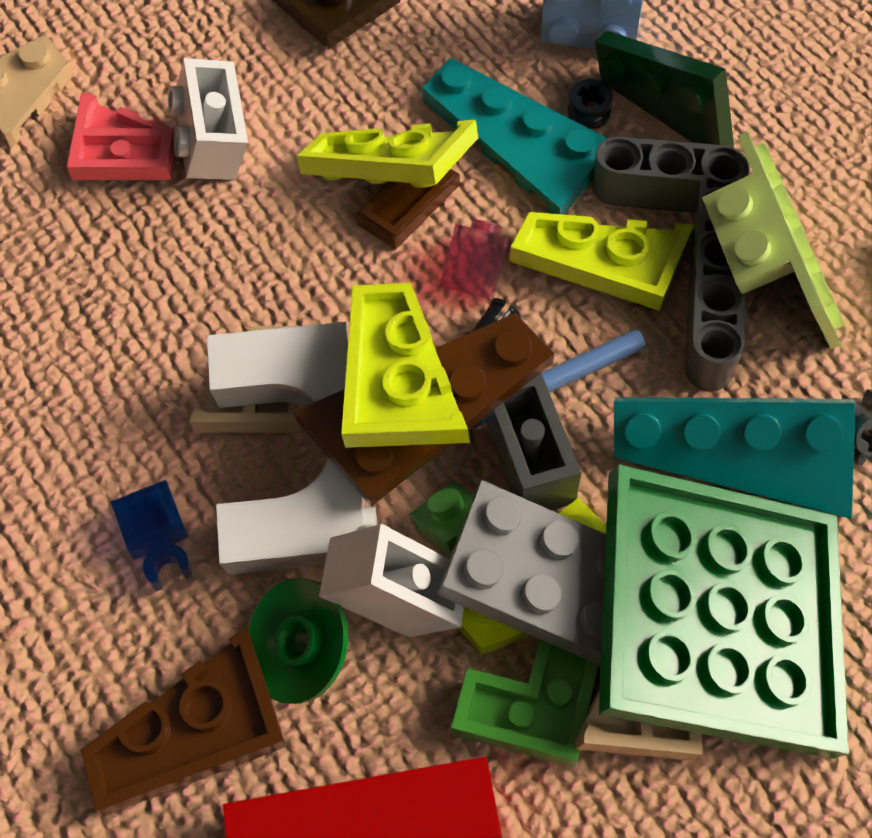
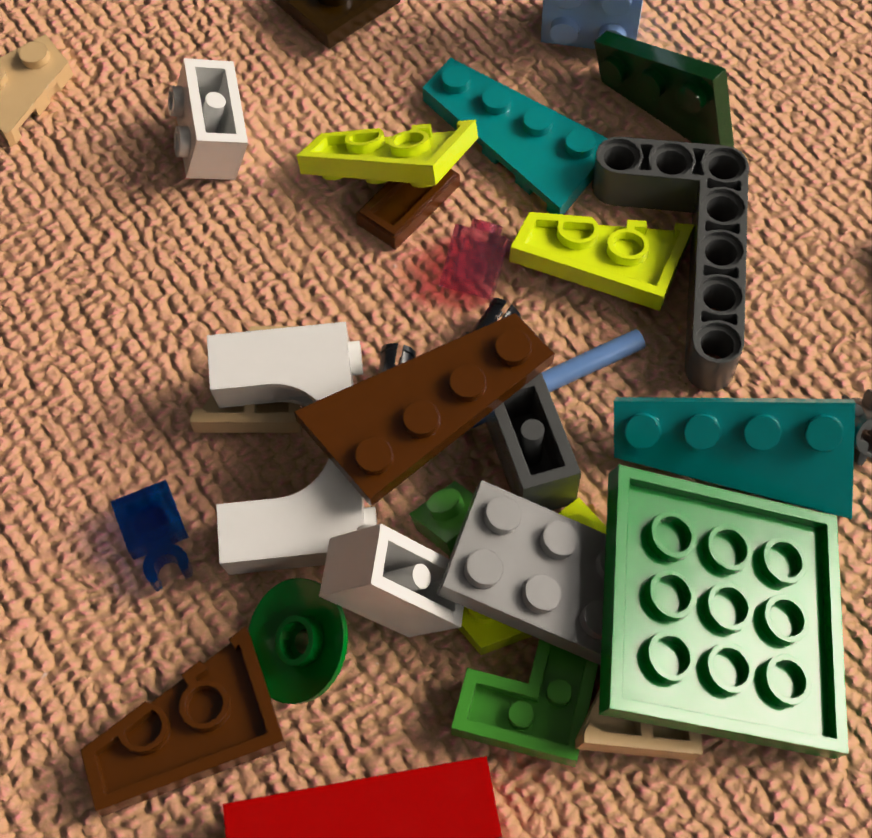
coral wing [67,93,175,180] -> none
neon yellow wing [341,282,470,448] -> none
black bush [567,79,613,129] -> none
yellowish green bracket [702,131,846,349] -> none

